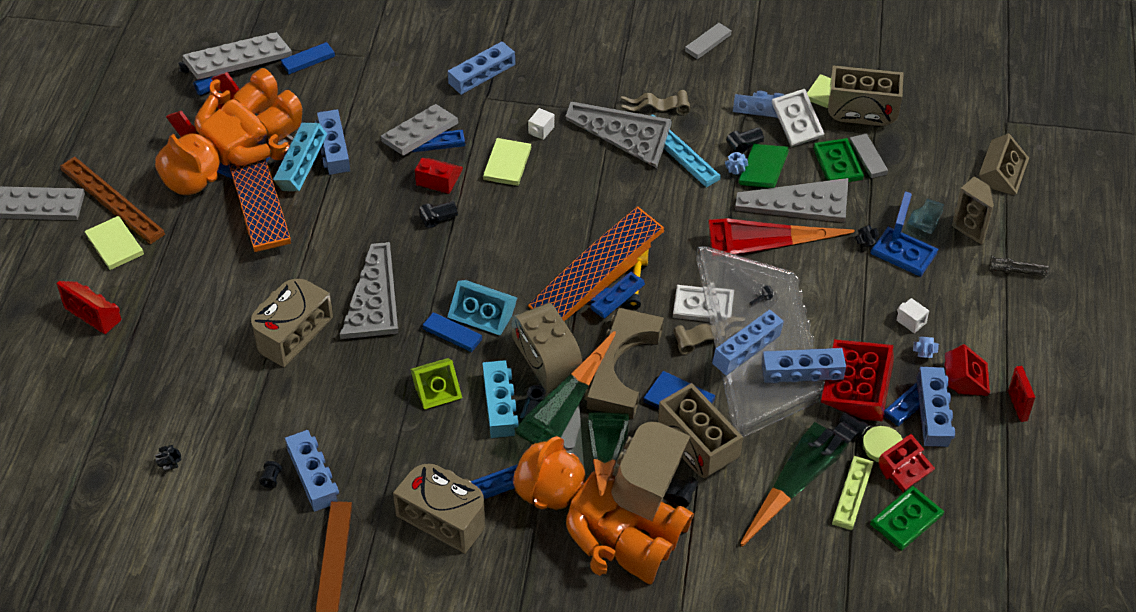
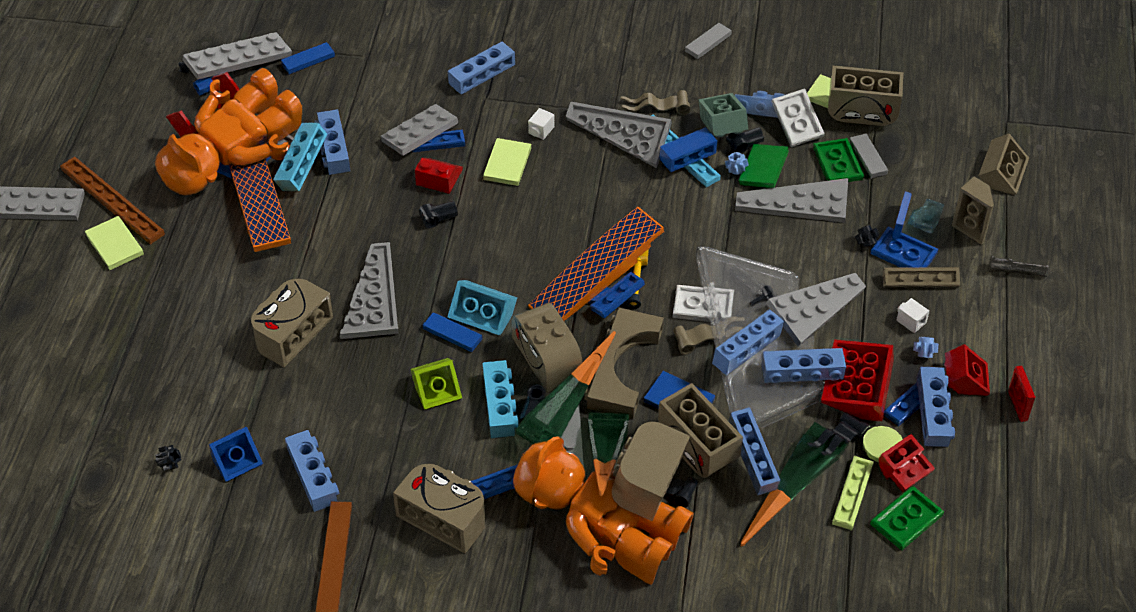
red slope [56,281,121,334] -> none
black bush [259,461,282,488] -> none
red plate [708,218,855,257] -> none
none -> blue slope [209,427,263,481]
none -> blue brick [659,127,717,172]
none -> sand green brick [698,93,748,137]
none -> medium blue brick [728,407,780,496]
none -> light grey wing [766,273,866,347]
none -> dark tan tile [883,267,960,288]

